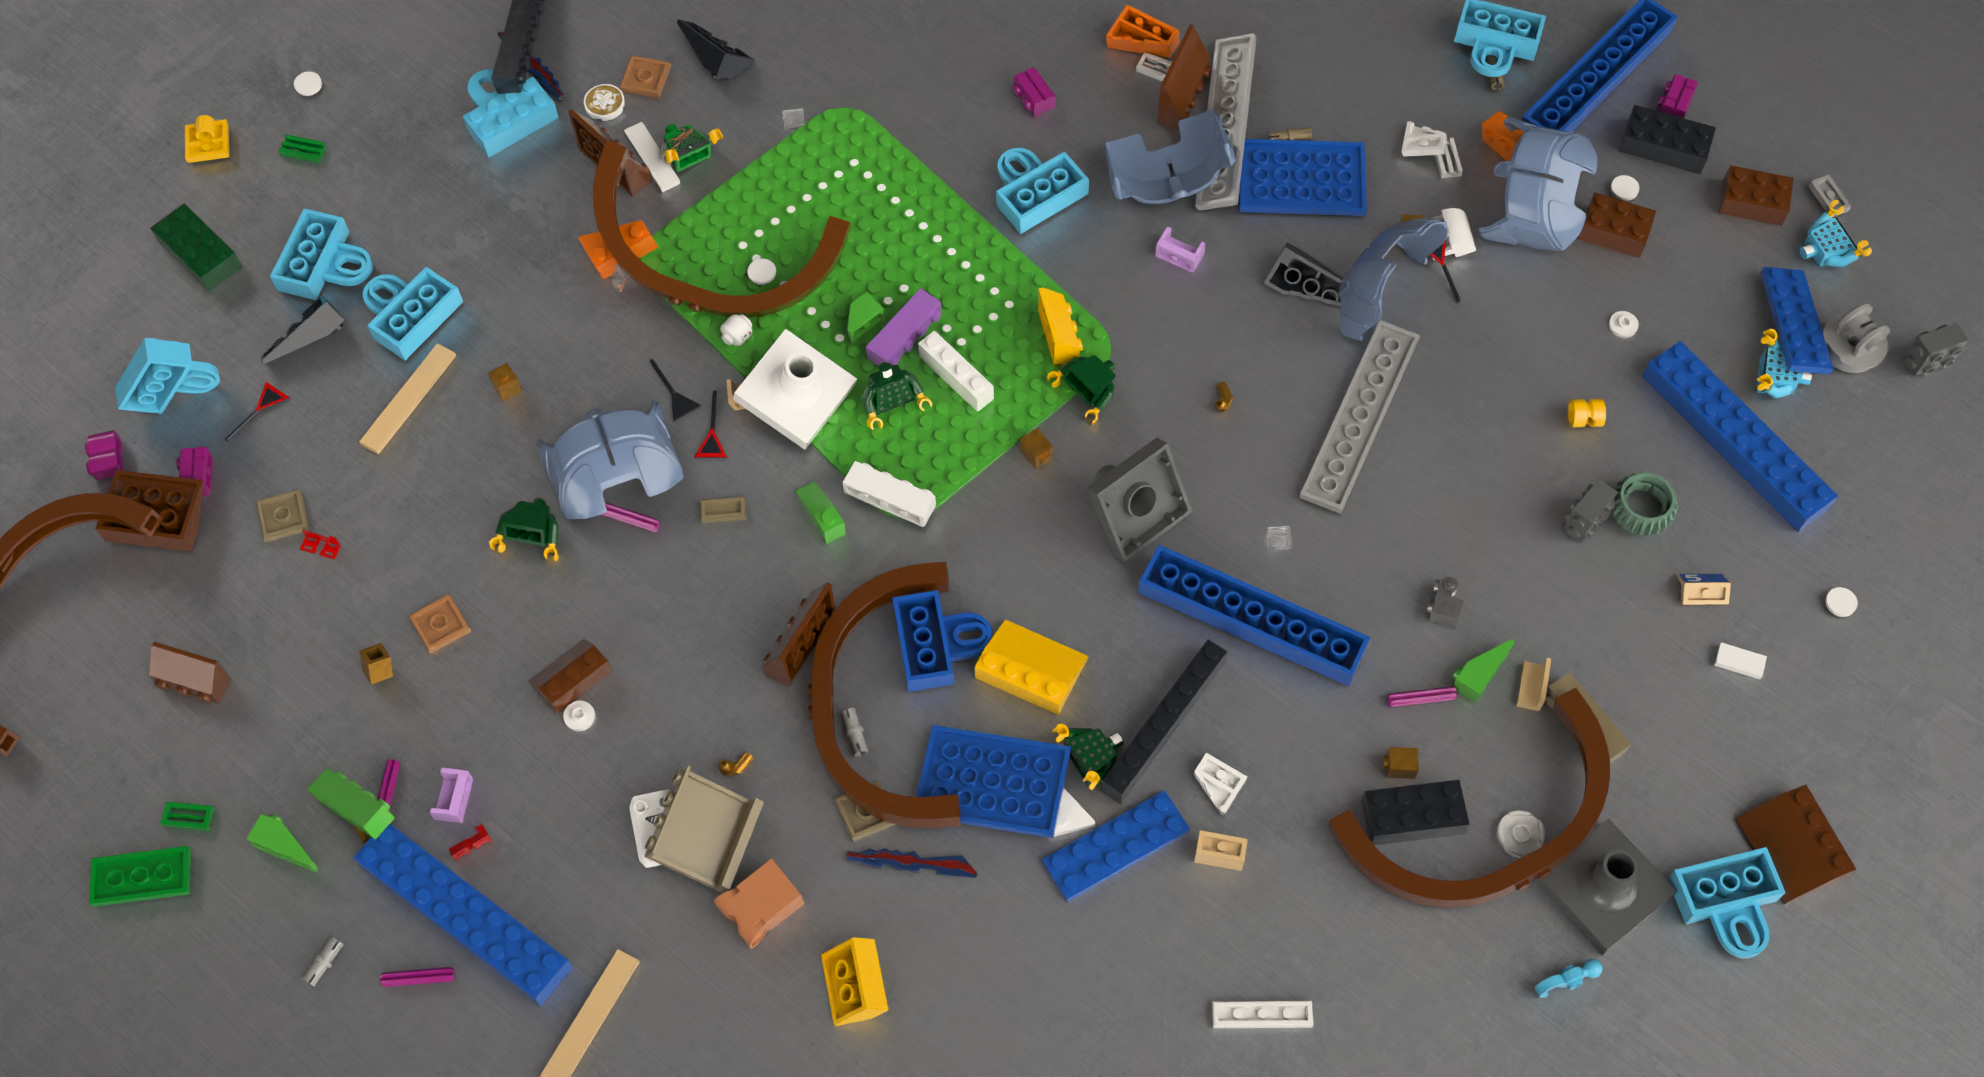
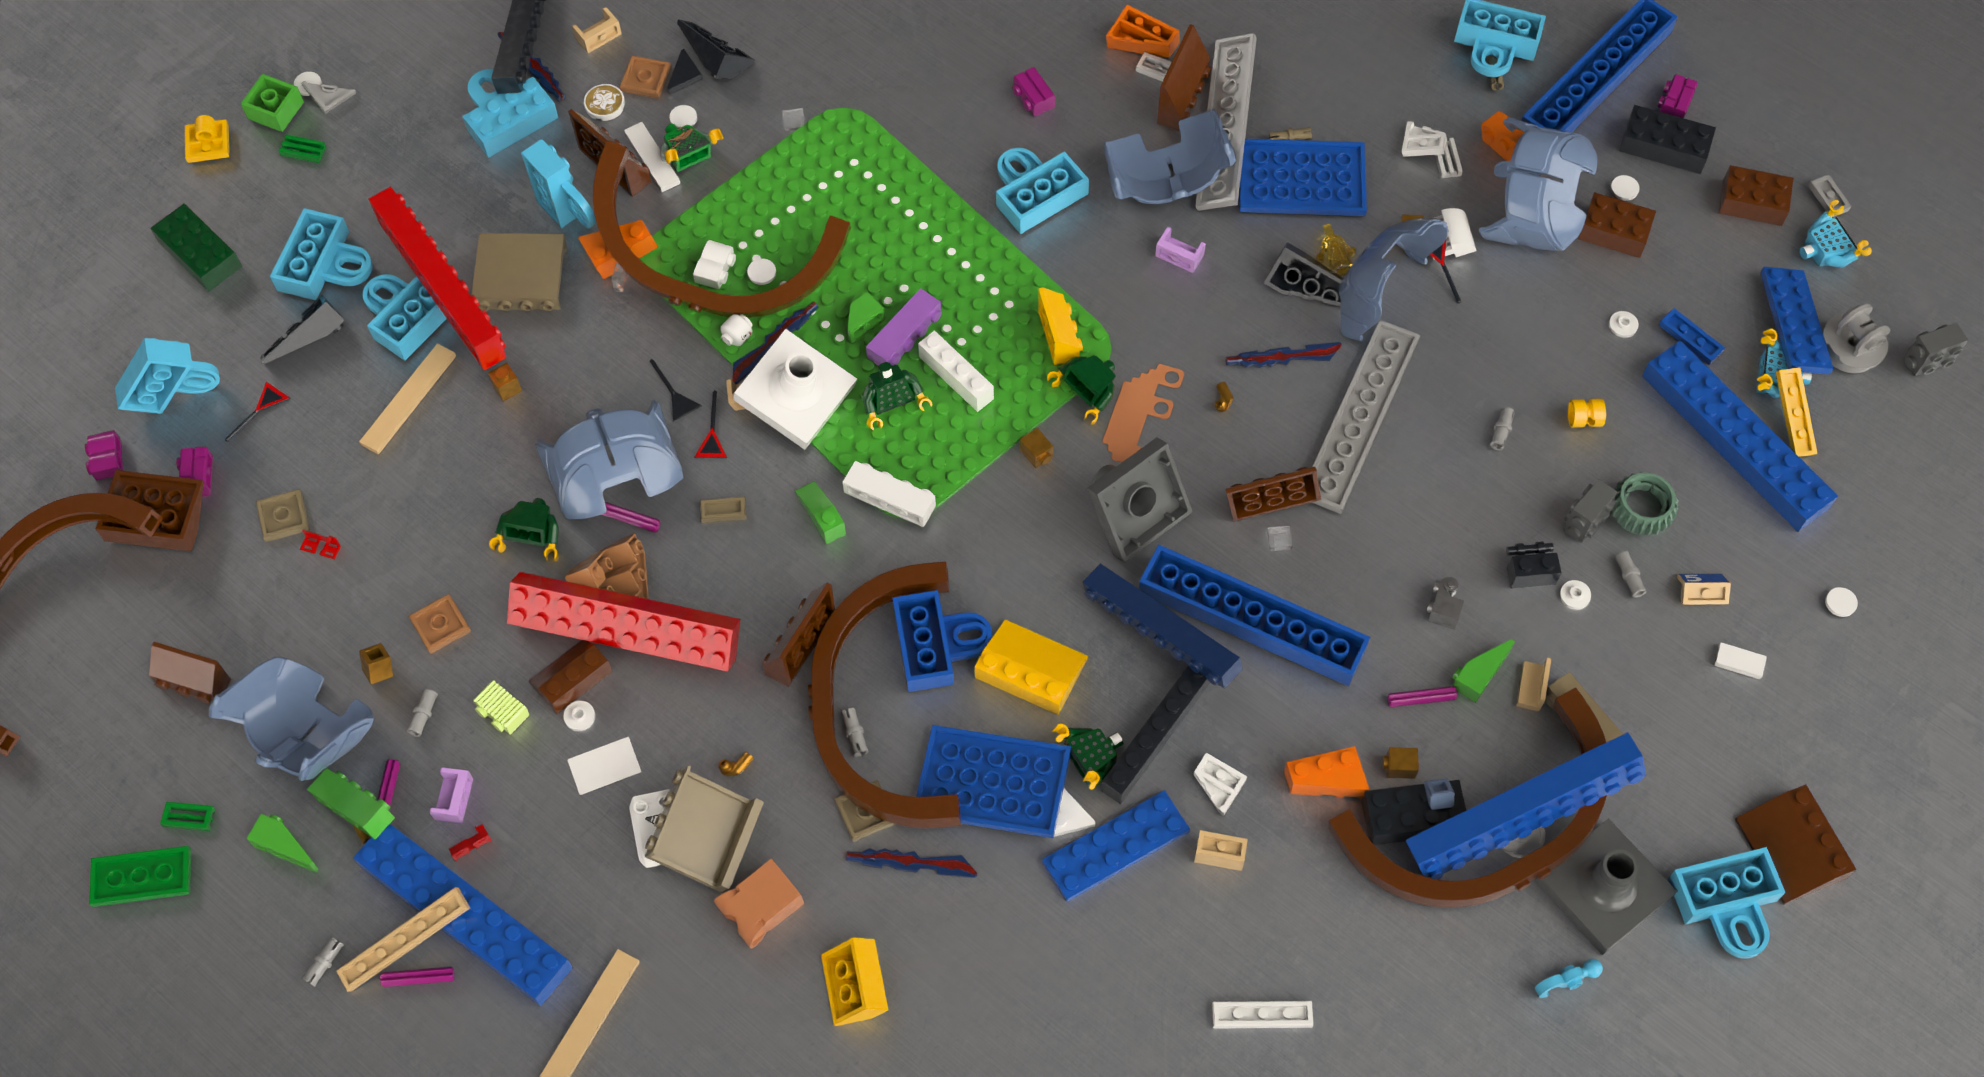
none -> sand blue piece [209,657,374,781]
none -> bright green brick [241,74,304,132]
none -> light grey tile [302,81,356,114]
none -> tan tile [336,887,470,992]
none -> red brick [368,186,507,371]
none -> light grey pin [406,689,438,737]
none -> dark tan panel [471,233,567,311]
none -> yellowish green brick [473,680,530,734]
none -> brick [507,572,741,672]
none -> medium azure brick [521,139,597,228]
none -> medium nougat brick [565,533,649,599]
none -> white sticker [567,737,641,795]
none -> tan panel [572,7,622,53]
none -> black tile [667,49,702,94]
none -> white piece [669,105,697,128]
none -> white brick [693,240,736,289]
none -> dark blue sword [732,302,819,384]
none -> dark blue brick [1083,563,1243,689]
none -> nougat piece [1102,364,1184,463]
none -> dark blue sword [1225,342,1342,368]
none -> reddish brown slope [1226,467,1321,522]
none -> orange wedge [1284,746,1370,799]
none -> clear yellow piece [1316,224,1356,276]
none -> blue brick [1406,732,1646,880]
none -> sand blue slope [1424,778,1455,810]
none -> light grey pin [1490,407,1515,450]
none -> black brick [1506,541,1562,589]
none -> white piece [1560,580,1591,610]
none -> light grey pin [1615,551,1647,598]
none -> blue plate [1659,308,1725,365]
none -> yellow plate [1776,368,1817,457]

